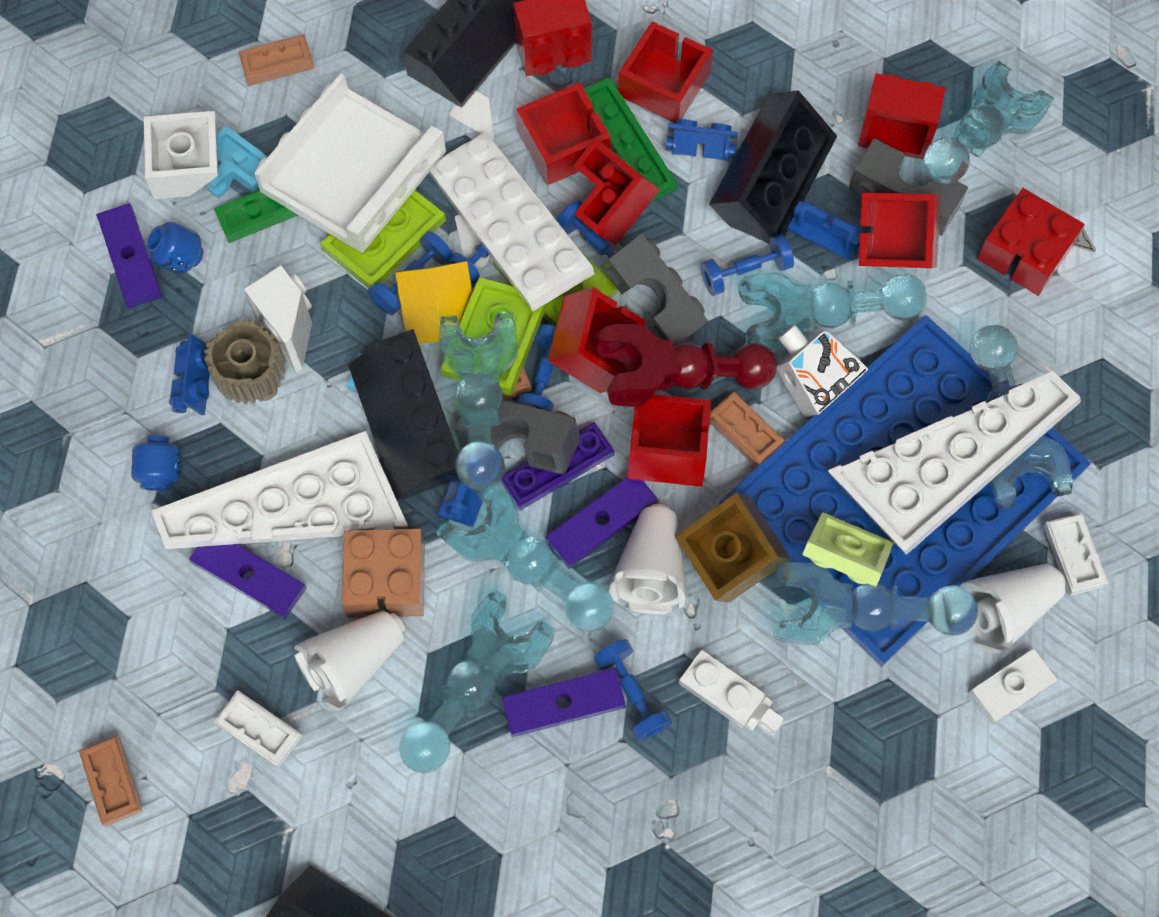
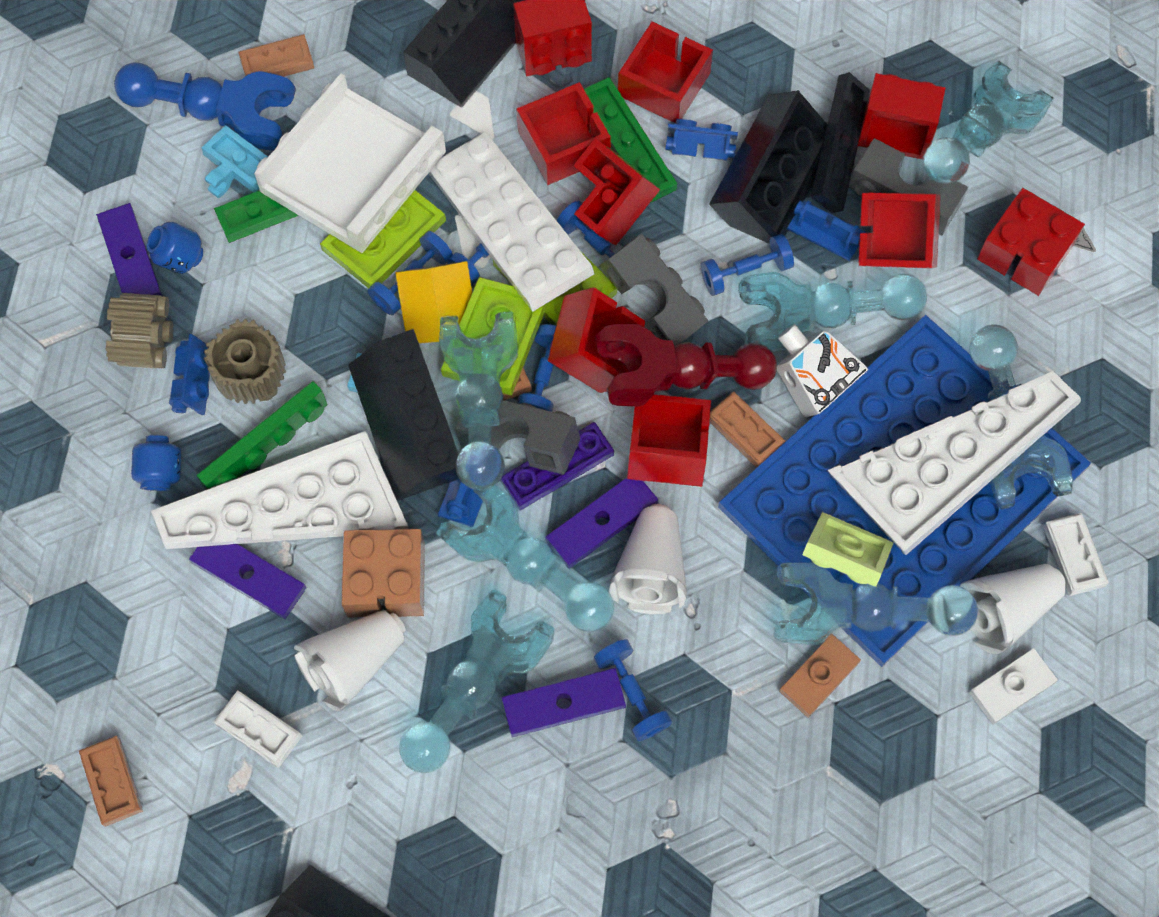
white slope [144,111,218,199] -> none
white slope [244,265,312,373] -> none
pearl gold brick [675,492,791,603] -> none
white hinge [679,649,784,737] -> none
none -> dark tan brick [105,293,173,369]
none -> blue piece [114,62,296,150]
none -> green plate [196,381,328,490]
none -> nougat plate [779,634,861,718]
none -> black plate [811,72,870,213]

